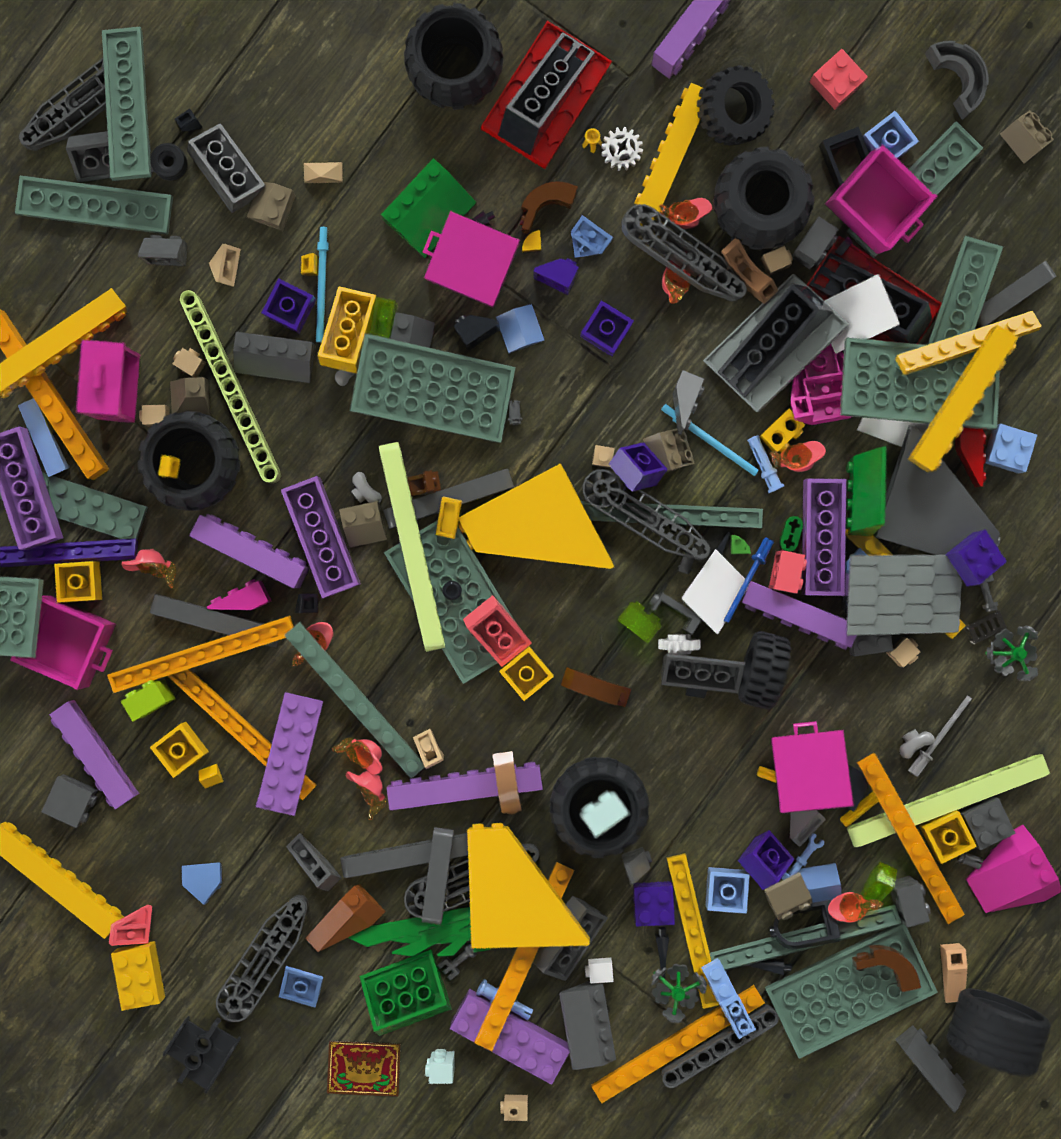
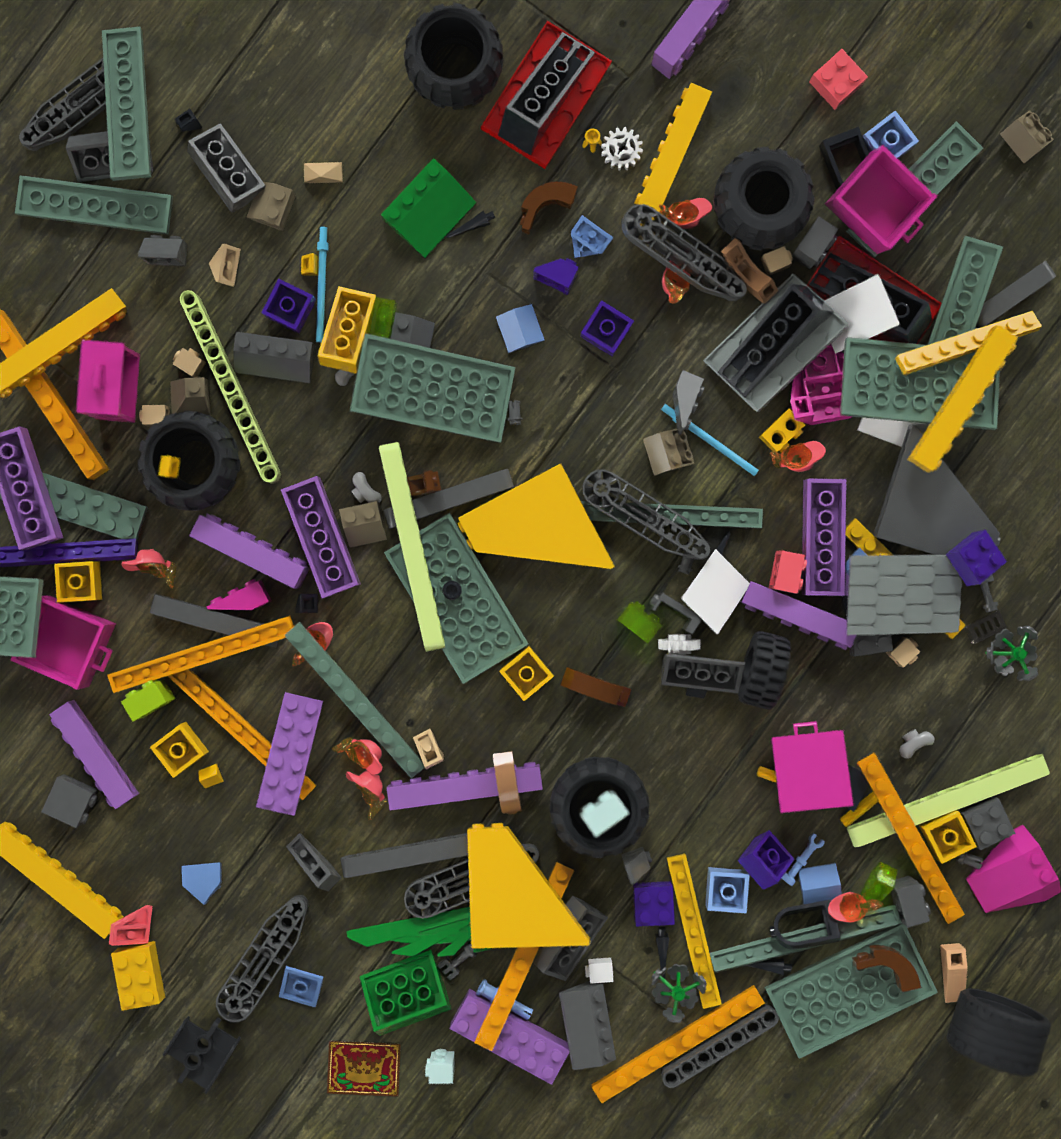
light blue slope [18,398,69,477] -> none
black tyre [150,143,187,181] -> none
dark orange wedge [306,884,386,952] -> none
dark grey beam [422,827,454,925] -> none
dark pink container [423,211,520,308] -> none
yellow tile [435,497,462,539] -> none
black slope [454,315,500,351] -> none
coral slope [463,595,532,667] -> none
tan brick [500,1095,528,1121] -> none
yellow tile [522,230,541,252] -> none
tan brick [592,445,615,469] -> none
dark purple brick [609,442,668,492] -> none
black tyre [697,65,775,146] -> none
light blue slope [701,958,756,1039] -> none
blue piece [724,537,774,622] -> none
bright green tile [730,535,751,554] -> none
light blue pin [747,435,784,493] -> none
dark tan slope [765,872,813,920] -> none
green beam [779,516,803,552] -> none
light grey slope [790,810,826,847] -> none
black tile [835,237,852,256] -> none
green slope [846,447,886,536] -> none
dark grey slope [895,1025,967,1112] -> none
light grey piece [908,695,972,777] -> none
dark grey brick [925,41,989,120] -> none
red slope [955,428,986,488] -> none
light blue brick [985,424,1037,473] -> none

